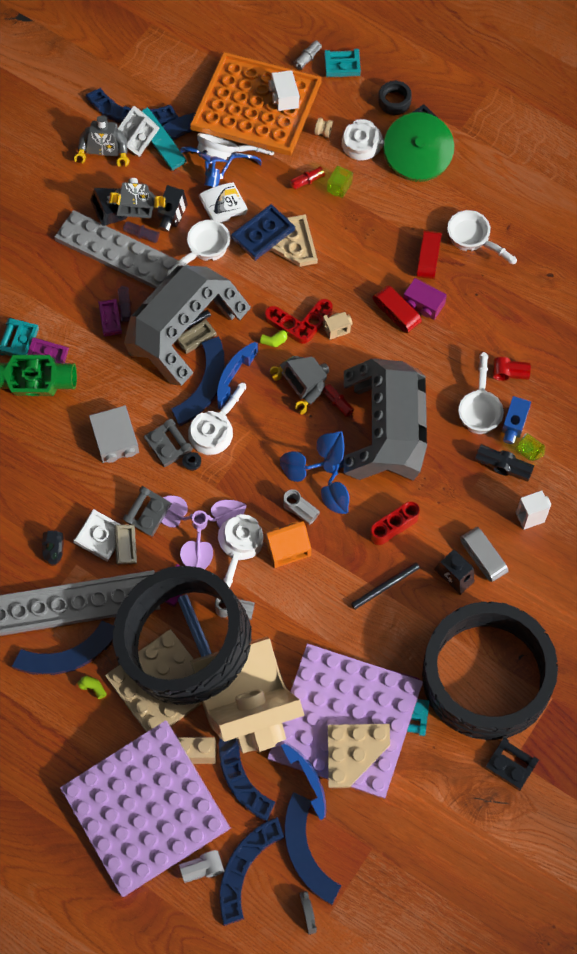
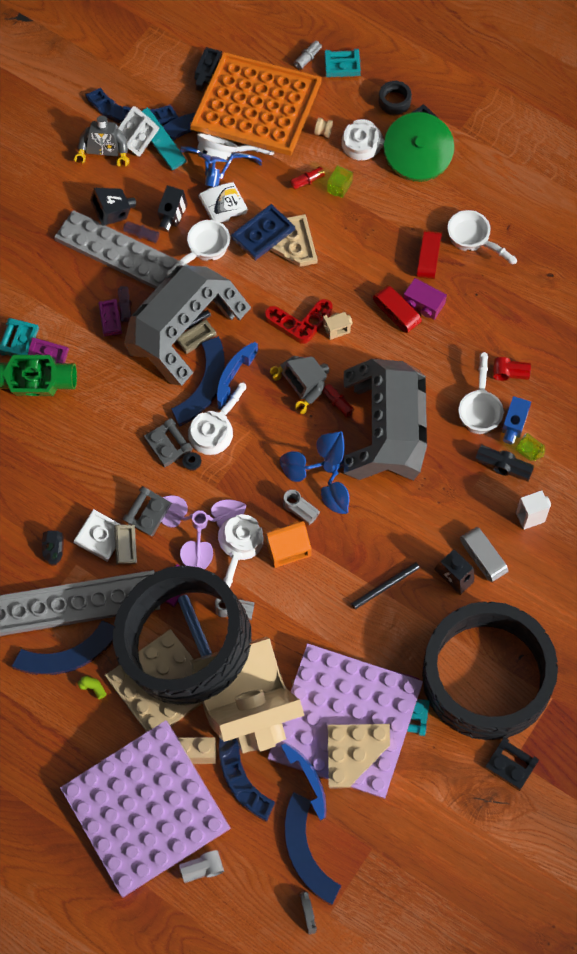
light grey brick [89,406,139,463] -> none
dark grey torso [109,178,165,218] -> none
dark blue tile [220,817,284,926] -> none
lime arm [260,330,287,347] -> none
white brick [269,70,299,111] -> none
red beam [370,501,420,545] -> none
none -> black hinge [194,47,222,92]

